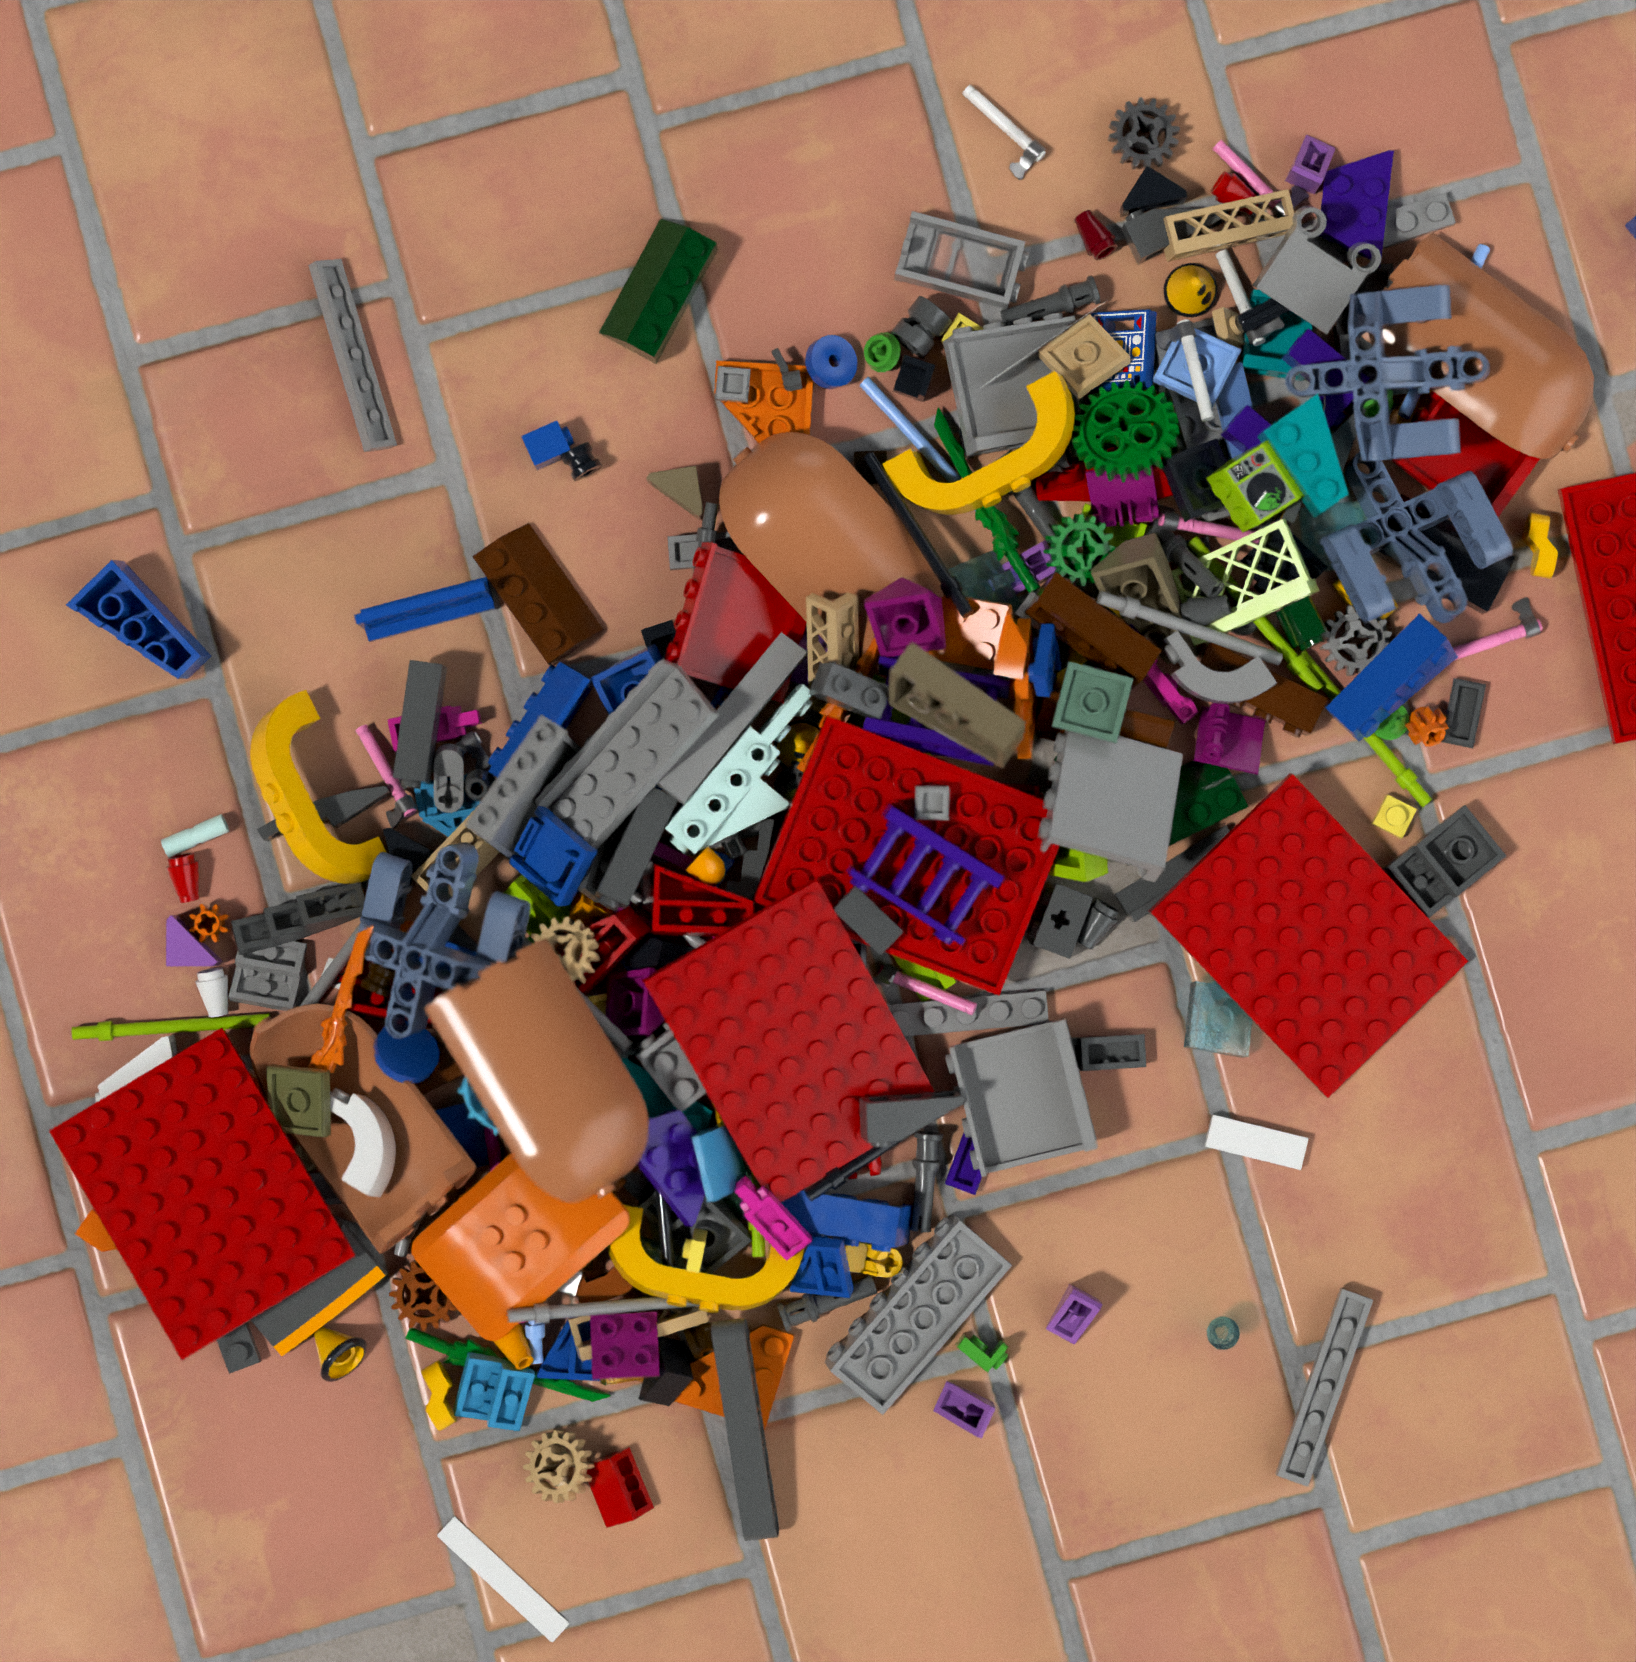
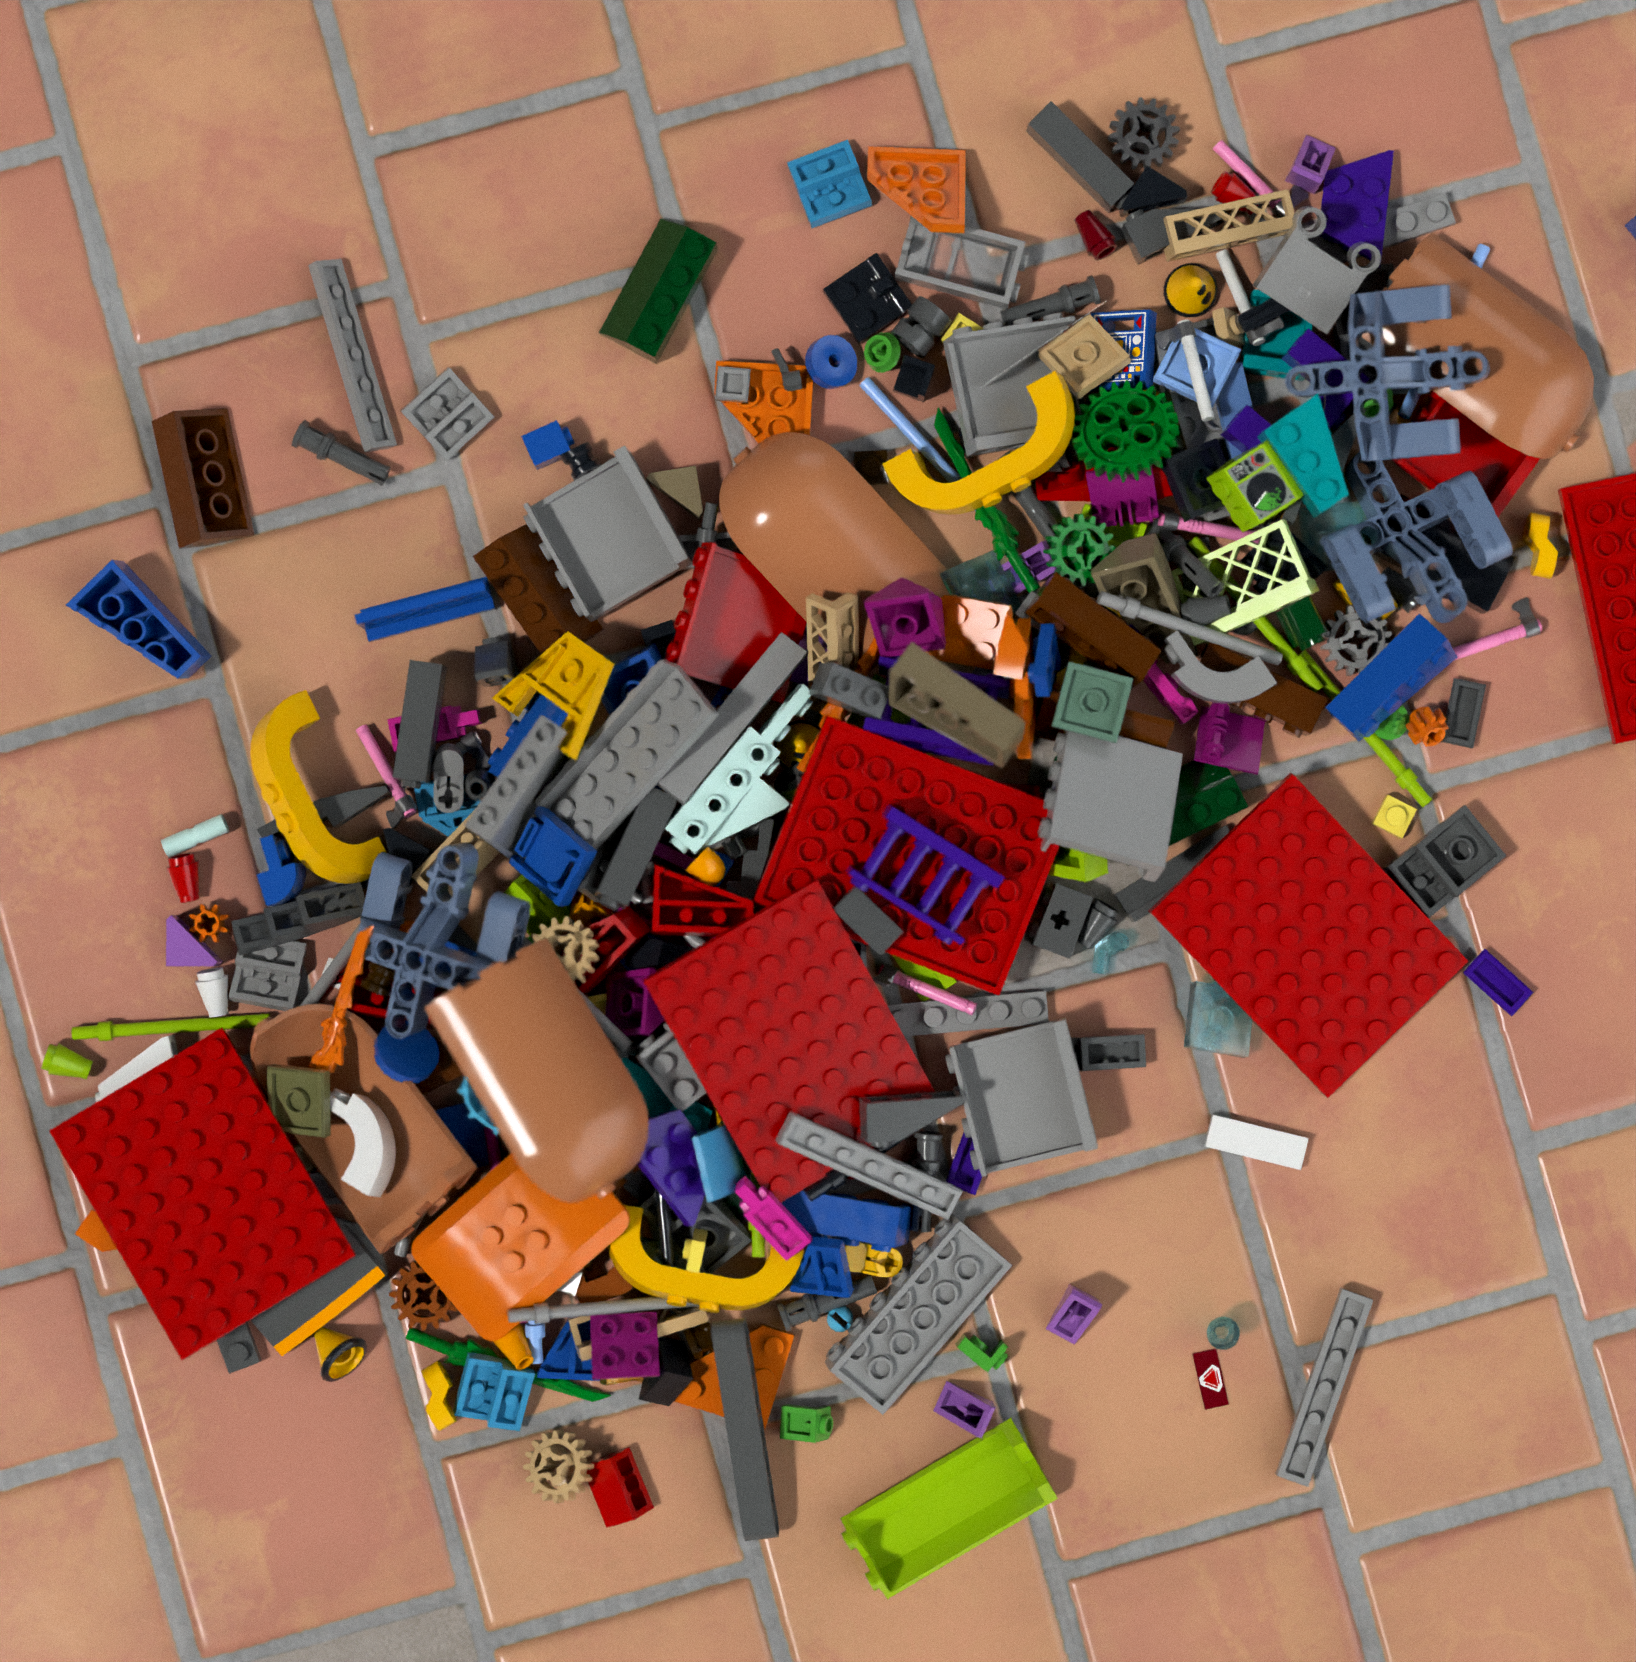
white sticker [437,1517,569,1642] -> none
black bar [862,452,974,618] -> none
light grey tile [914,785,949,820] -> none
white piece [962,84,1046,180] -> none
none -> lime cone [41,1043,93,1080]
none -> reddish brown slope [152,408,255,549]
none -> blue brick [257,835,306,906]
none -> dark grey pin [291,420,391,486]
none -> light grey slope [400,367,494,461]
none -> dark grey slope [474,637,516,688]
none -> yellow wing [492,631,614,761]
none -> light grey panel [523,445,693,622]
none -> light grey tile [775,1111,963,1220]
none -> bright green bracket [780,1404,833,1443]
none -> dark azure slope [787,140,872,228]
none -> black hinge [823,253,912,345]
none -> medium azure hinge [827,1306,853,1332]
none -> lime panel [840,1418,1058,1599]
none -> orange plate [867,146,966,233]
none -> dark grey brick [1026,101,1135,213]
none -> clear light blue arm [1092,931,1129,974]
none -> dark red sticker [1192,1349,1229,1410]
none -> dark grey cone [1381,567,1418,613]
none -> dark purple tile [1463,948,1534,1017]

